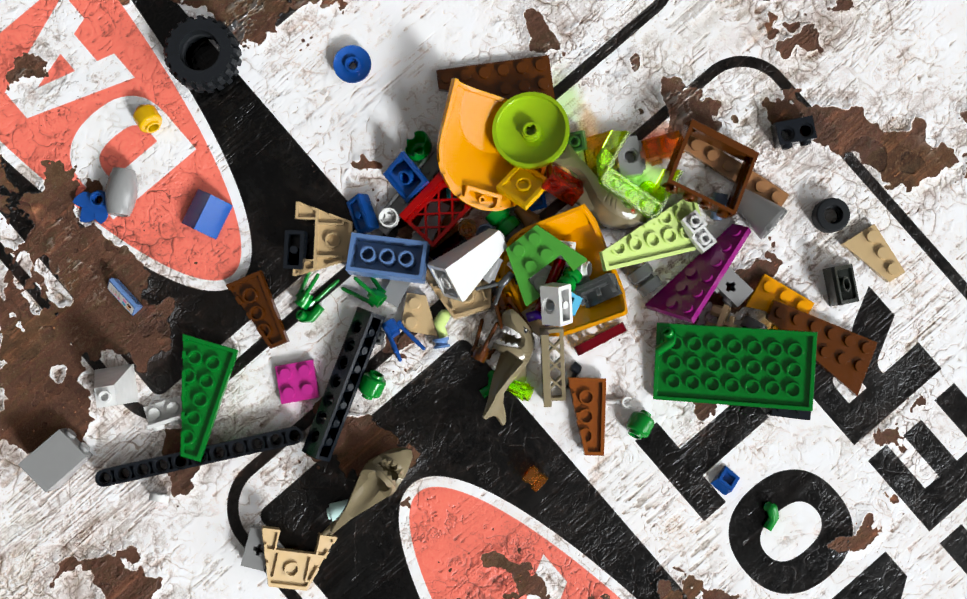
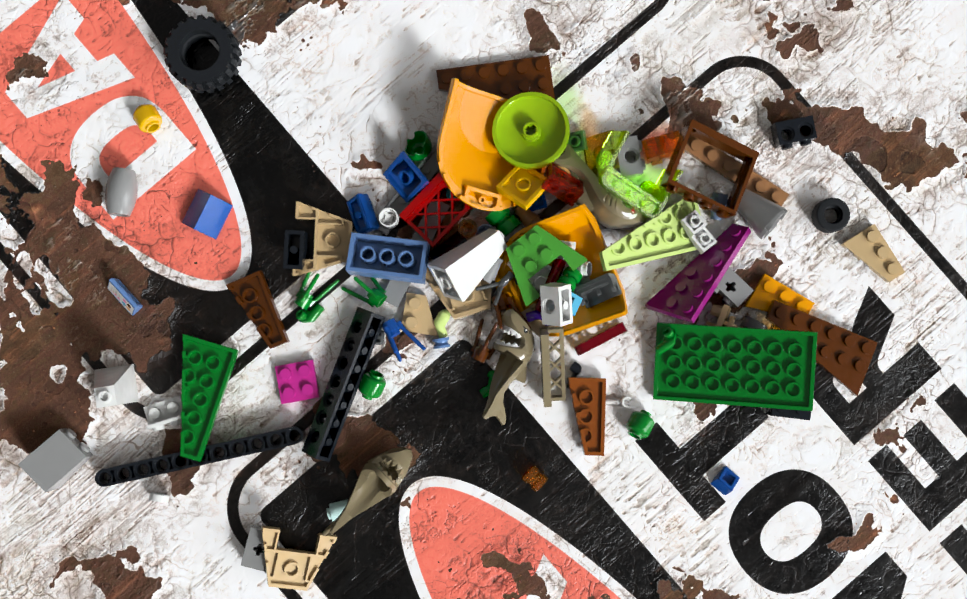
blue plate [72,190,108,224] -> none
blue dish [333,45,371,83] -> none
clear neon green cone [507,380,534,402] -> none
dark grey wheel [627,262,663,298] -> none
green arm [763,502,779,531] -> none
pearl dark grey slope [822,264,859,306] -> none

